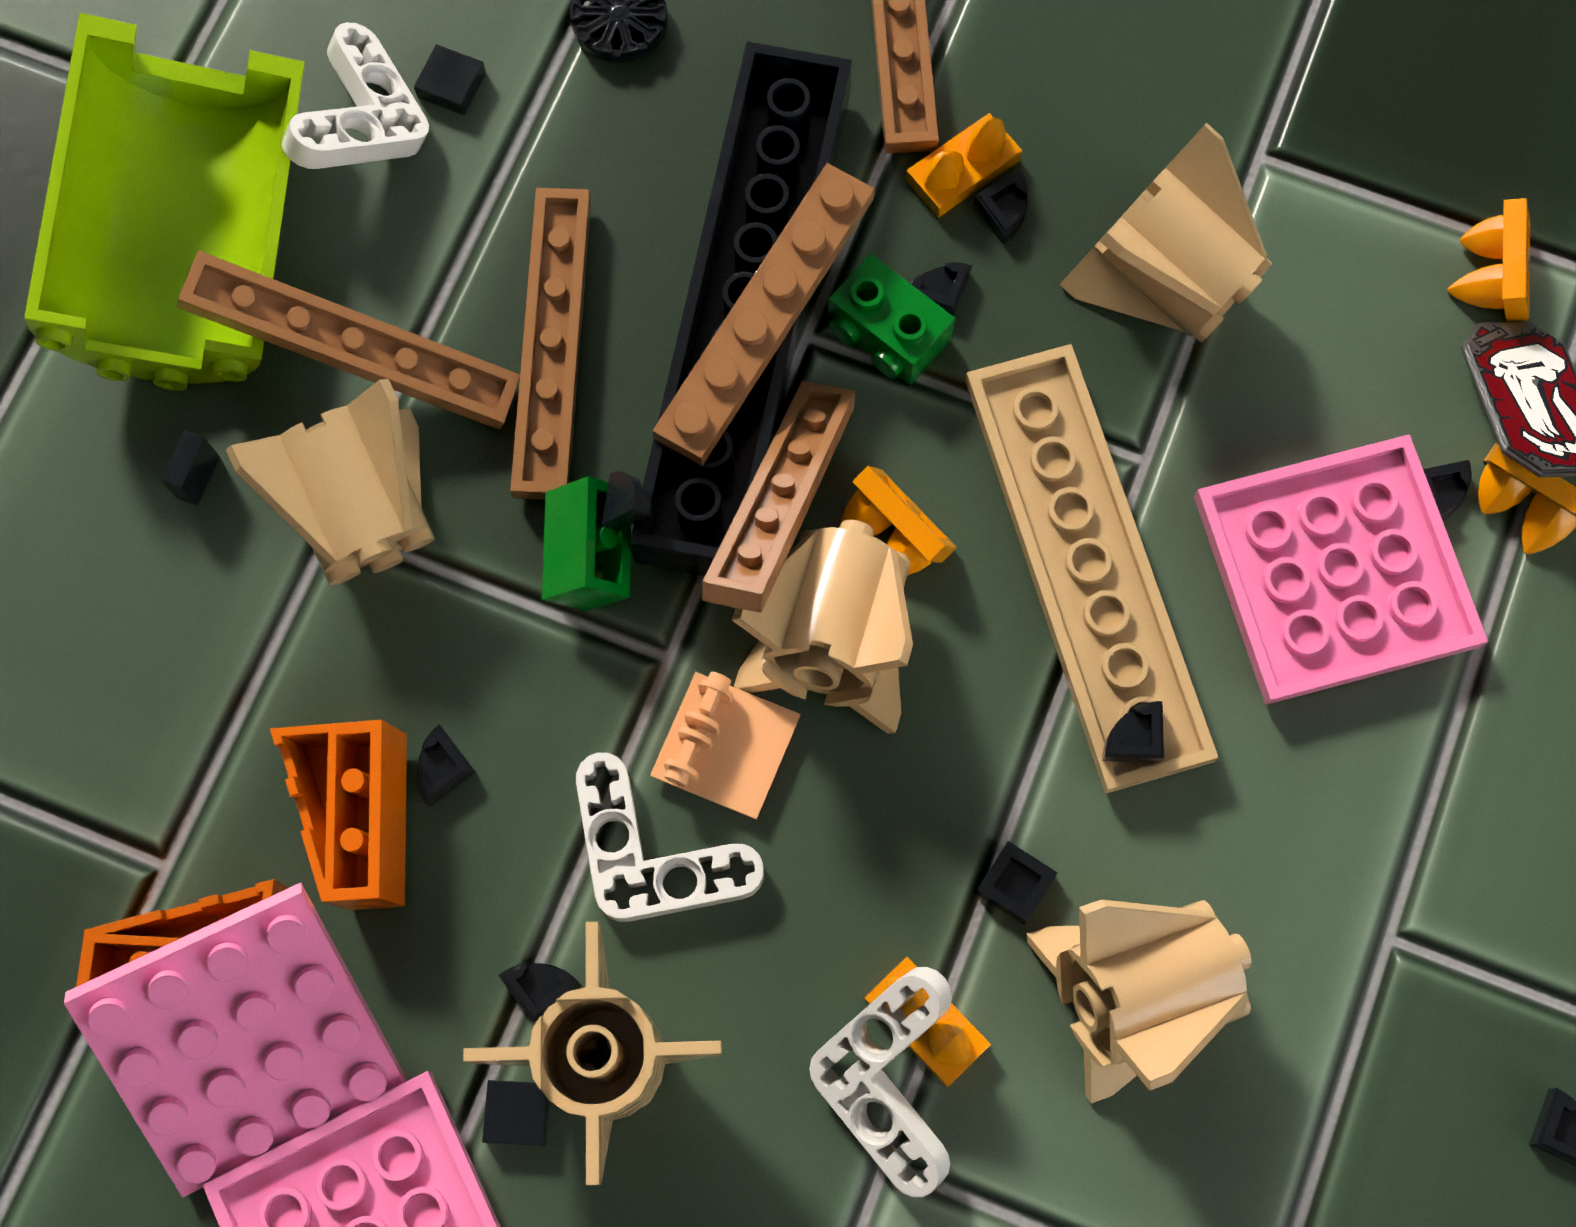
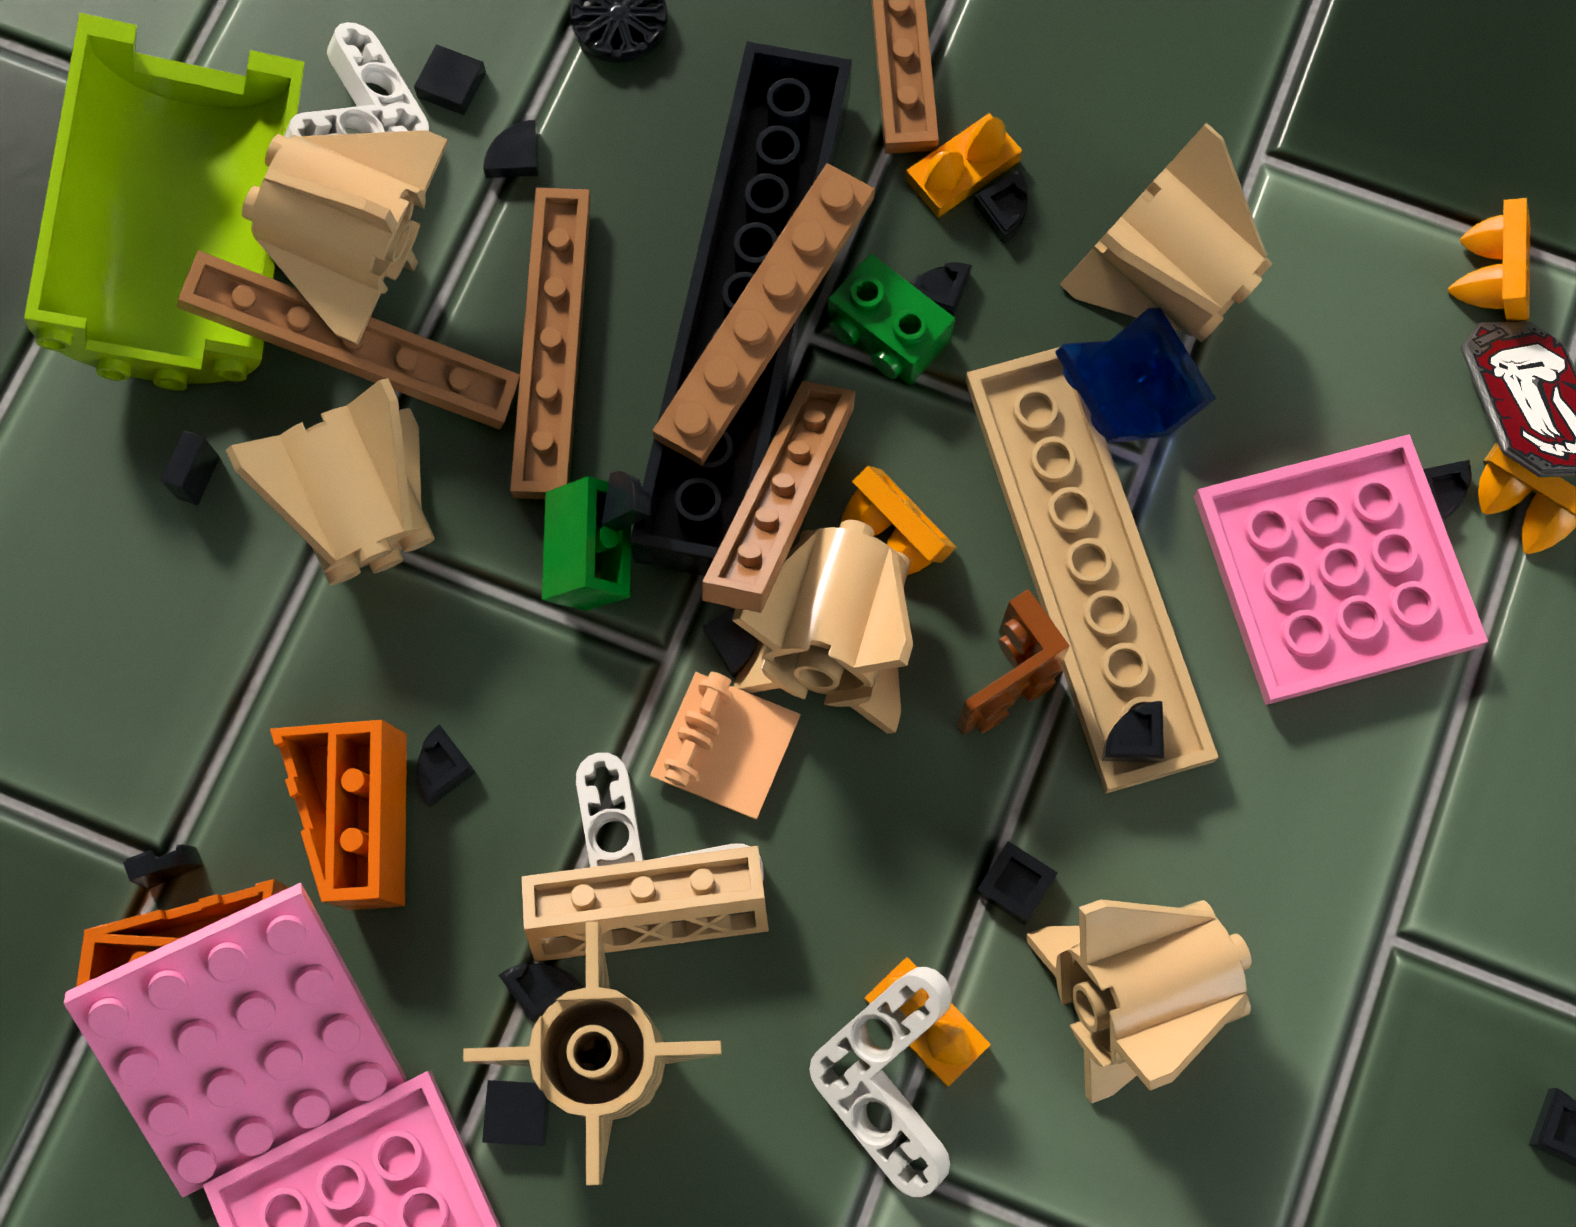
none -> black tile [123,844,203,890]
none -> tan brick [242,130,448,345]
none -> black tile [483,119,539,178]
none -> tan fence [522,846,769,962]
none -> black tile [703,608,758,677]
none -> dark orange bracket [957,589,1070,735]
none -> clear blue bracket [1055,307,1216,443]

